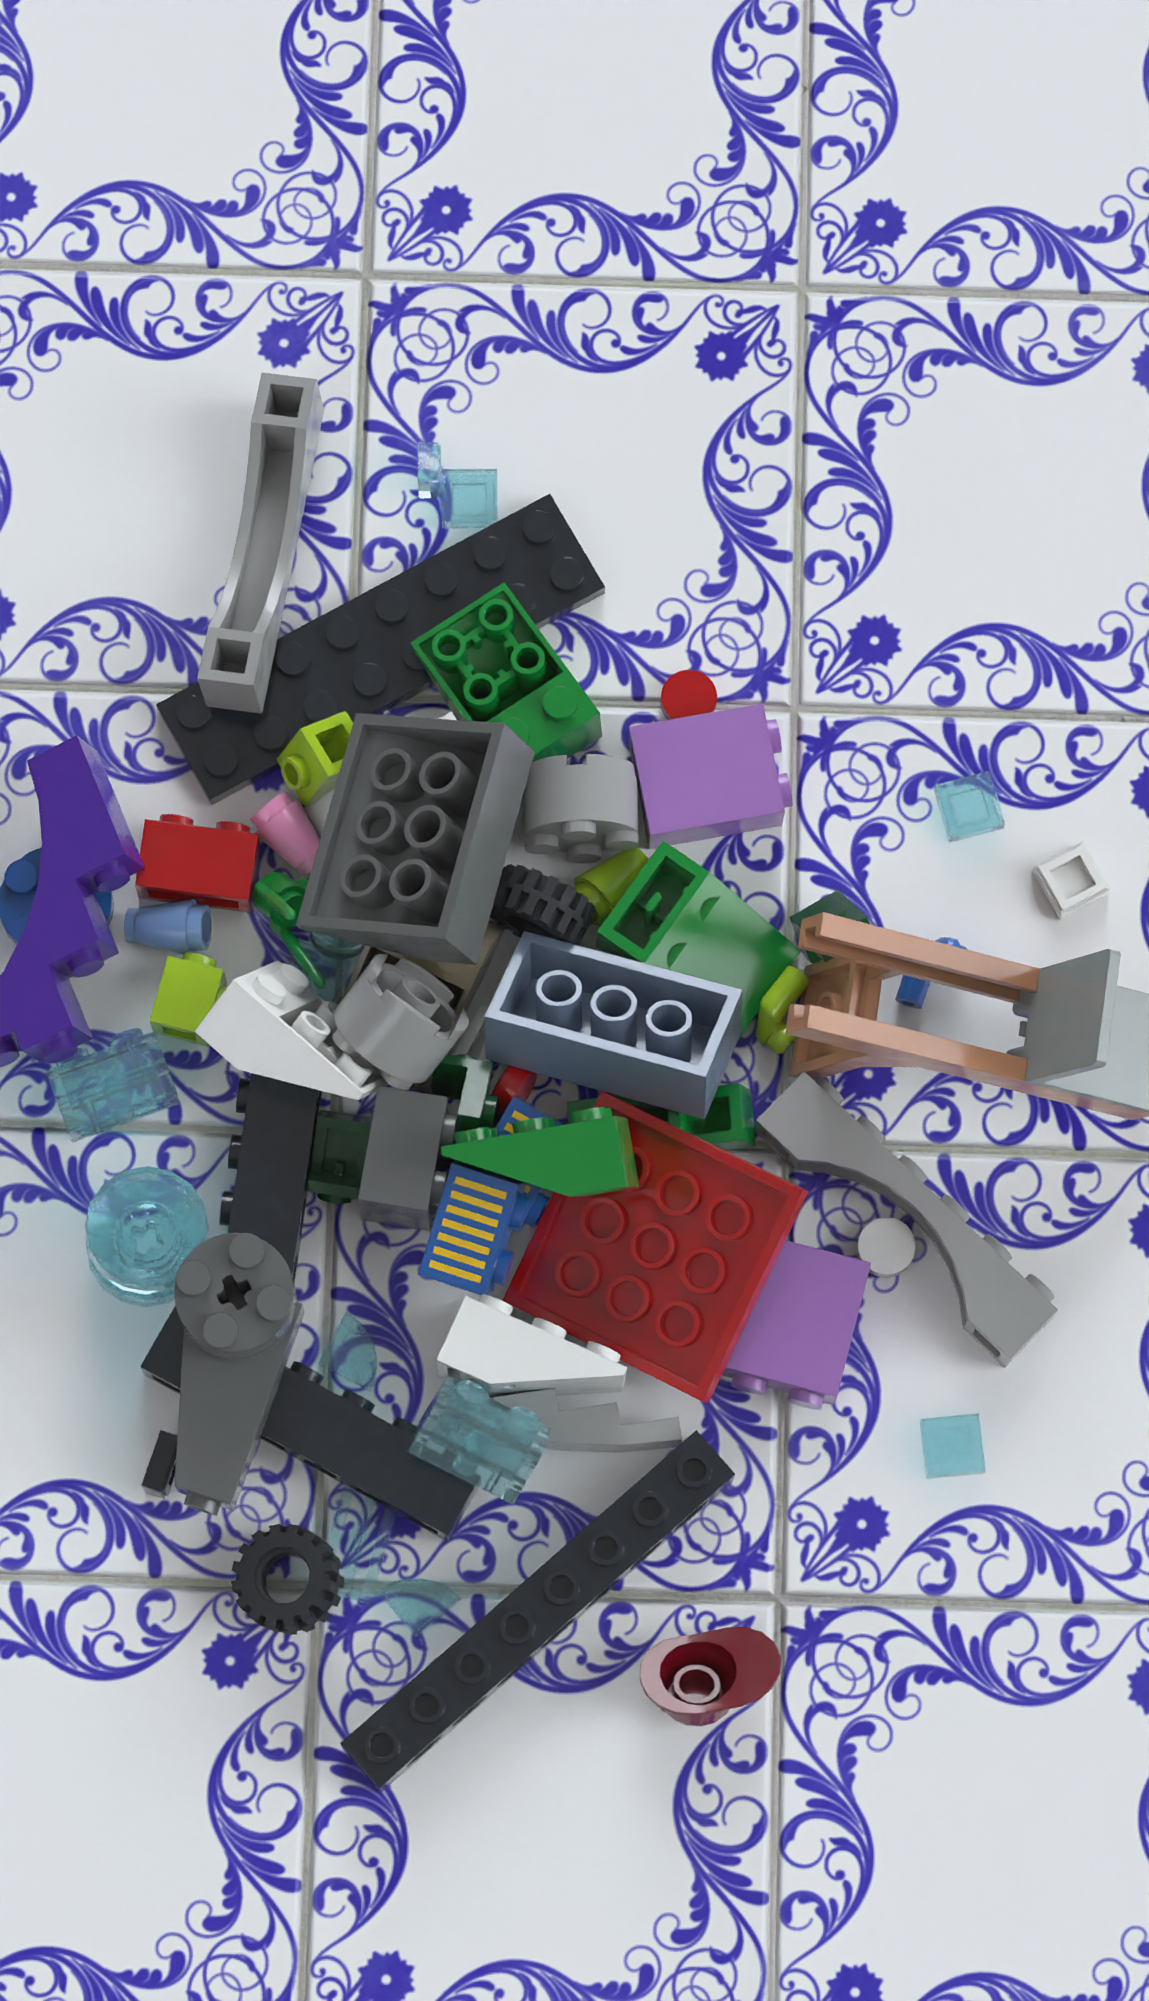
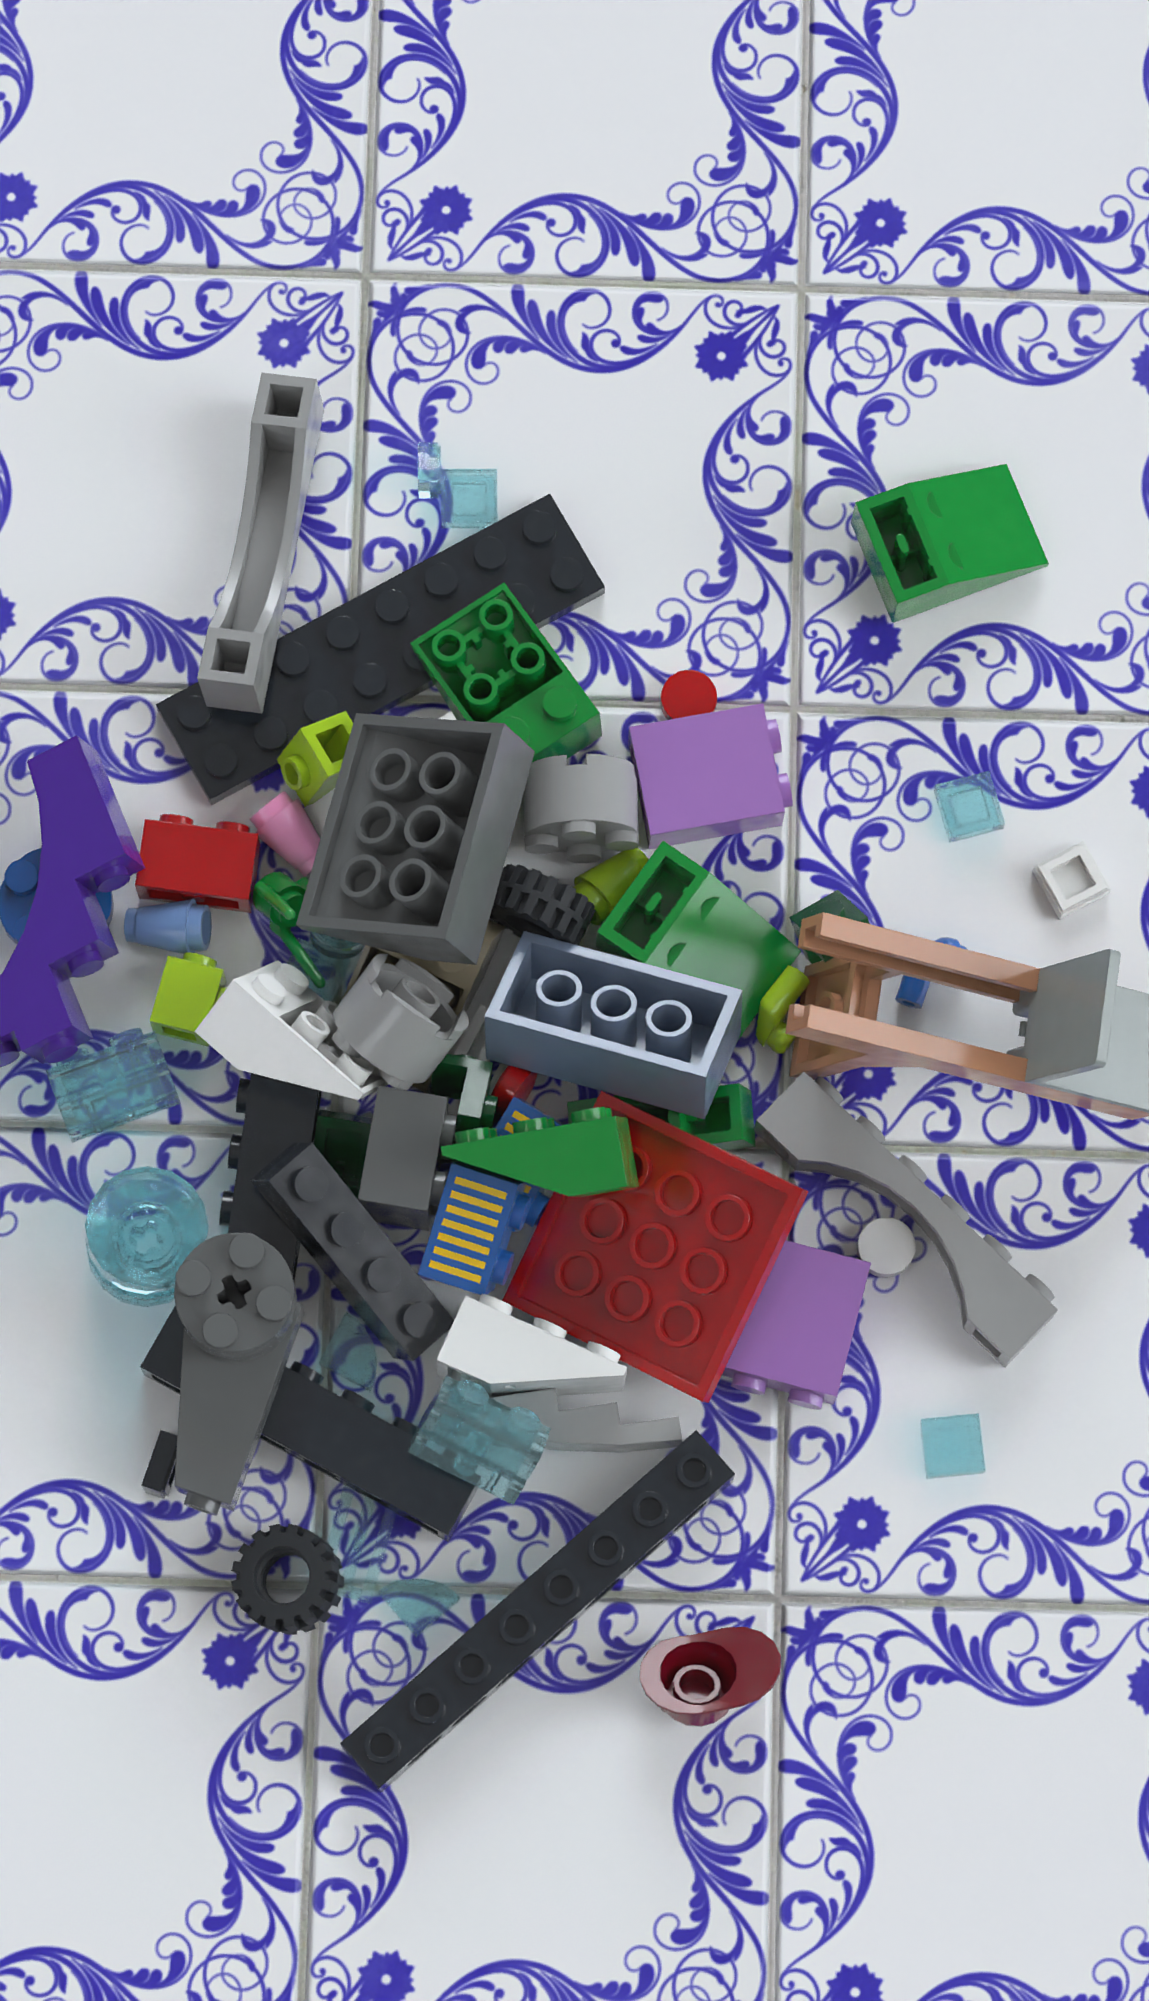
none -> black brick [251,1143,454,1361]
none -> green slope [851,464,1049,623]

